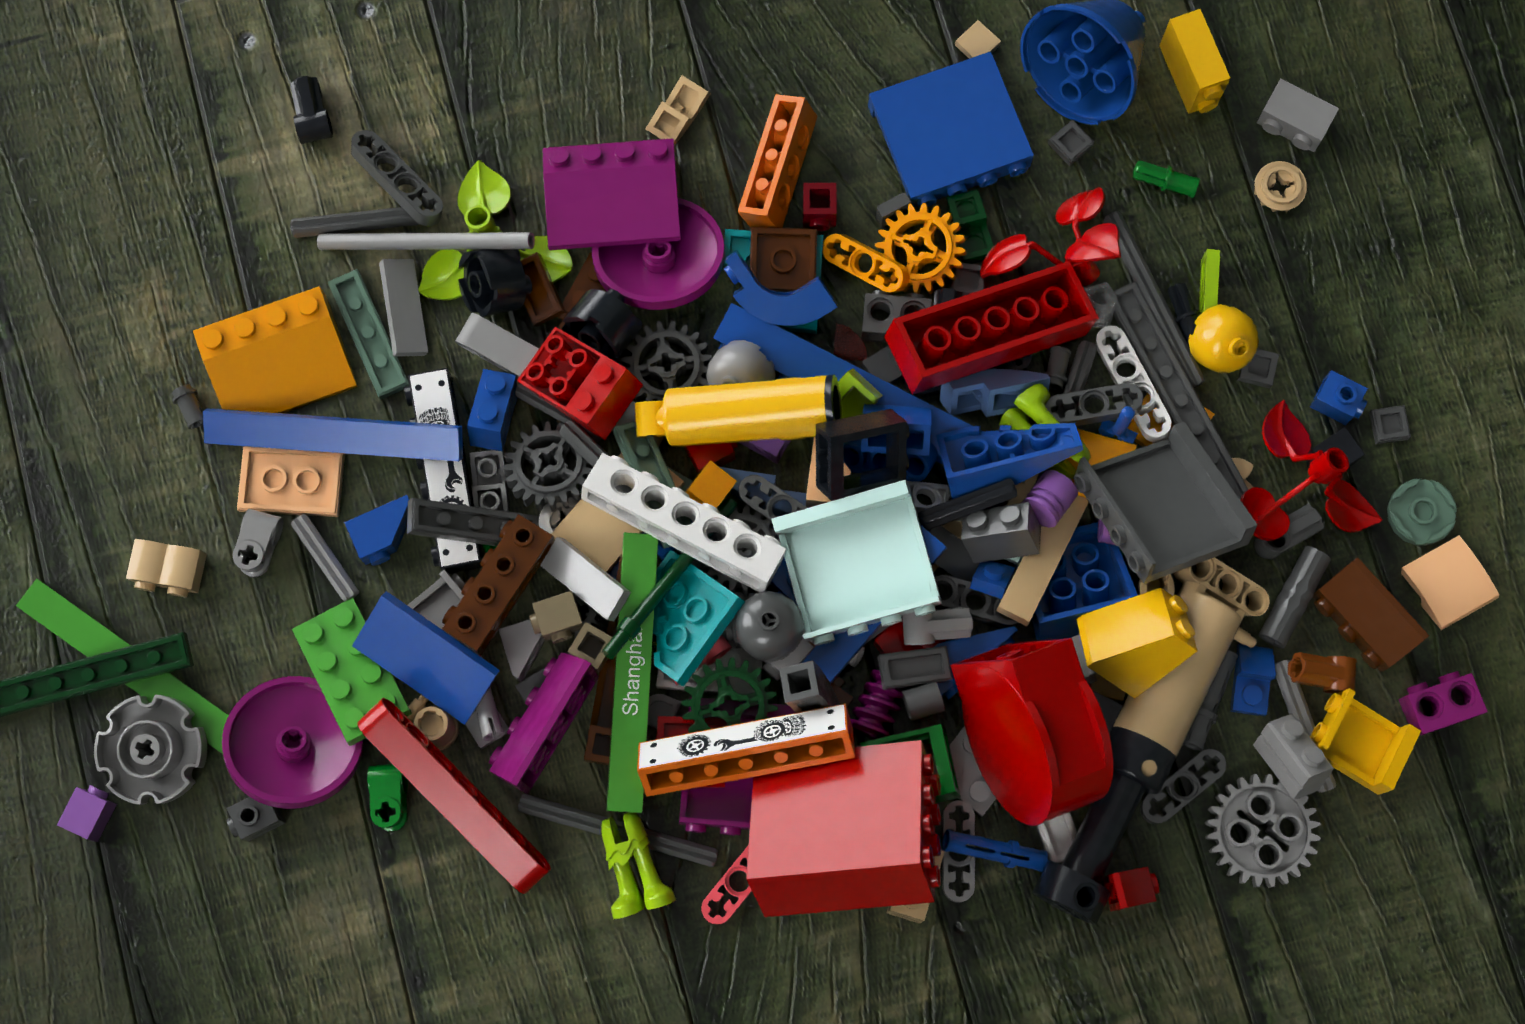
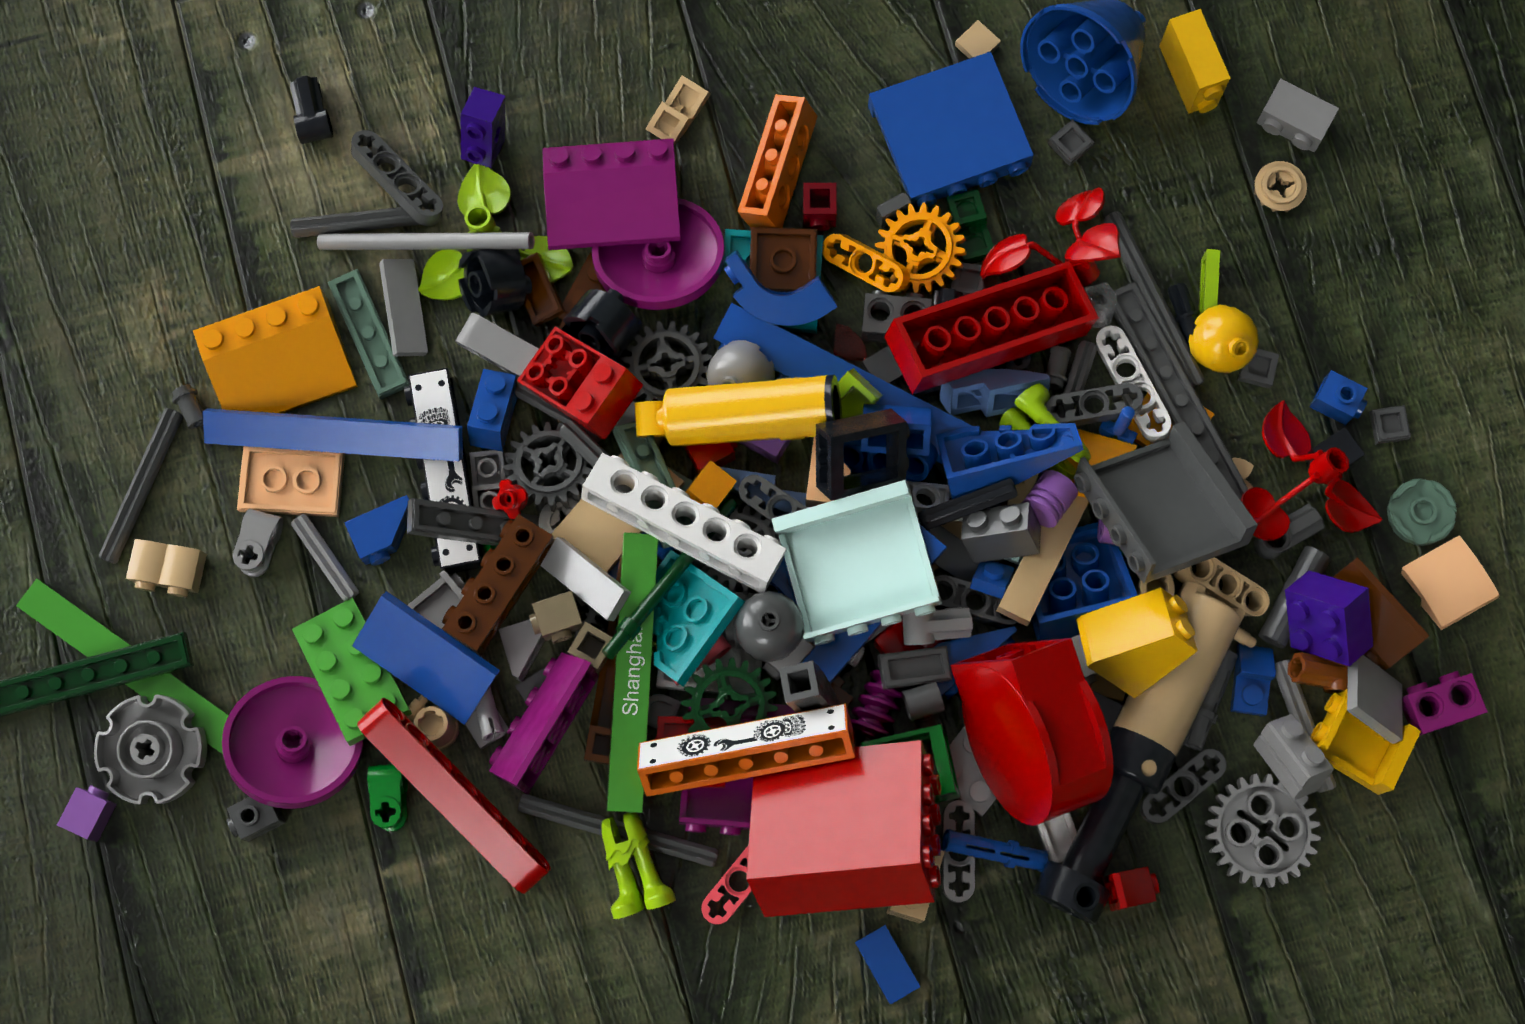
green axle [1133,160,1200,198] -> none
none -> dark grey axle [99,408,183,564]
none -> dark purple brick [461,87,506,168]
none -> red plate [492,479,528,519]
none -> blue tile [855,925,920,1005]
none -> dark purple brick [1285,570,1373,667]
none -> light grey tile [1347,655,1403,744]

